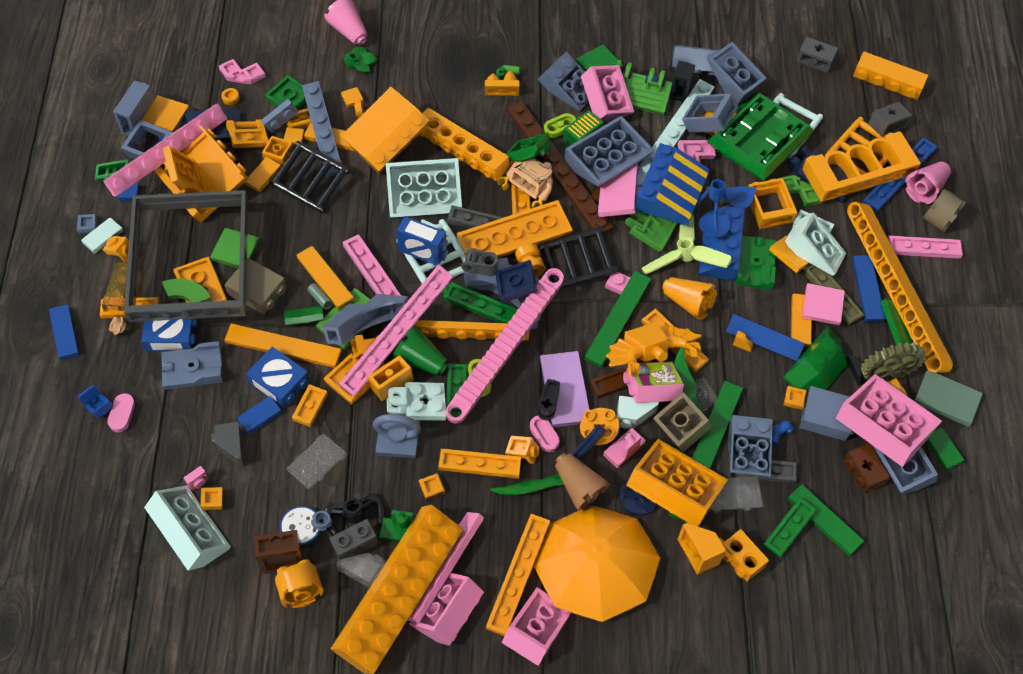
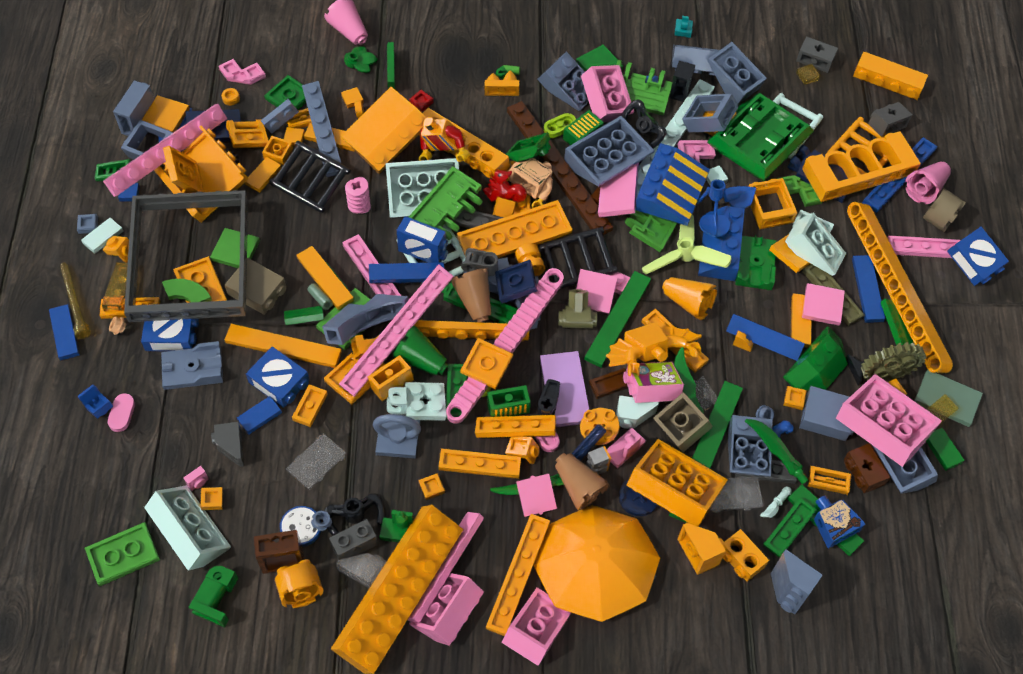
none -> clear yellow piece [60,263,91,339]
none -> bright green tile [85,522,160,587]
none -> green piece [189,566,238,628]
none -> bright pink piece [345,177,371,214]
none -> blue tile [369,262,444,283]
none -> green tile [387,42,395,89]
none -> red tile [409,90,434,112]
none -> bright green hinge [409,166,483,240]
none -> torso [419,117,470,162]
none -> medium nougat cone [451,268,491,322]
none -> light orange tile [460,338,513,389]
none -> light orange plate [475,415,556,438]
none -> red animal [483,170,527,203]
none -> green brick [487,385,530,417]
none -> light orange tile [493,197,515,218]
none -> bright pink piece [516,474,557,517]
none -> olive piece [558,289,597,329]
none -> bright pink tile [576,269,617,314]
none -> flat silver piece [586,446,611,475]
none -> black piece [621,99,667,149]
none -> teal tile [674,16,693,38]
none -> light aqua tile [706,166,728,185]
none -> green sword [745,419,808,484]
none -> sand blue plate [756,405,774,419]
none -> light aqua piece [760,487,792,518]
none -> sand blue slope [771,549,822,614]
none -> clear yellow tile [796,64,820,85]
none -> light orange tile [808,466,851,495]
none -> torso [814,495,865,549]
none -> clear yellow tile [926,394,959,423]
none -> blue brick [947,227,1009,286]

